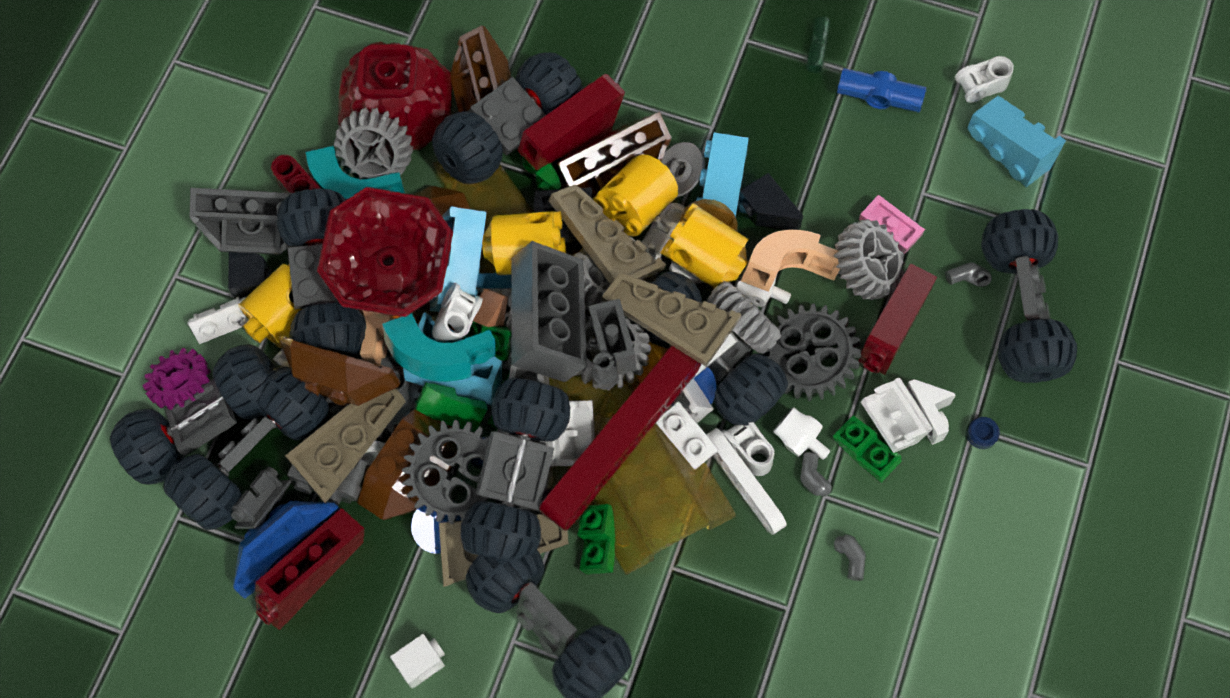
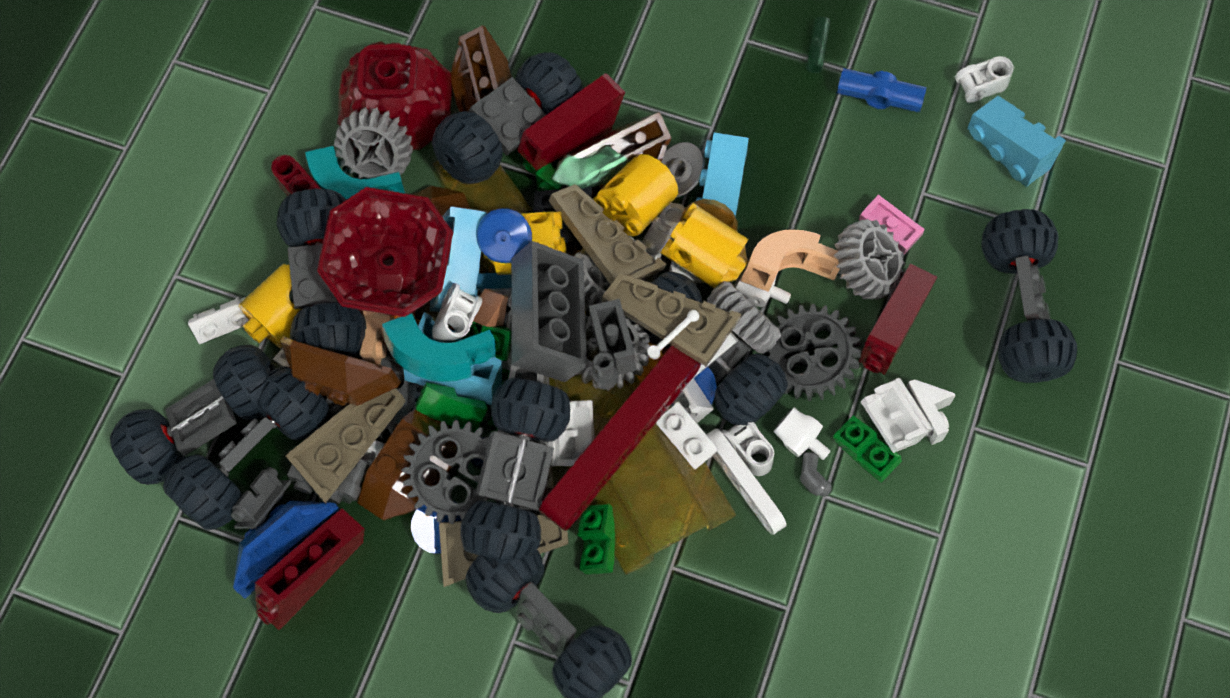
magenta gear [143,348,211,410] -> none
dark grey wedge [189,188,293,255] -> none
black slope [228,252,274,299] -> none
white brick [390,634,445,689] -> none
black slope [738,173,803,230] -> none
dark grey arm [834,534,866,581] -> none
dark grey arm [945,263,992,287] -> none
dark blue tile [967,417,1000,449] -> none
none -> blue piece [477,209,532,263]
none -> clear green tile [550,145,630,188]
none -> white hinge [647,310,699,359]

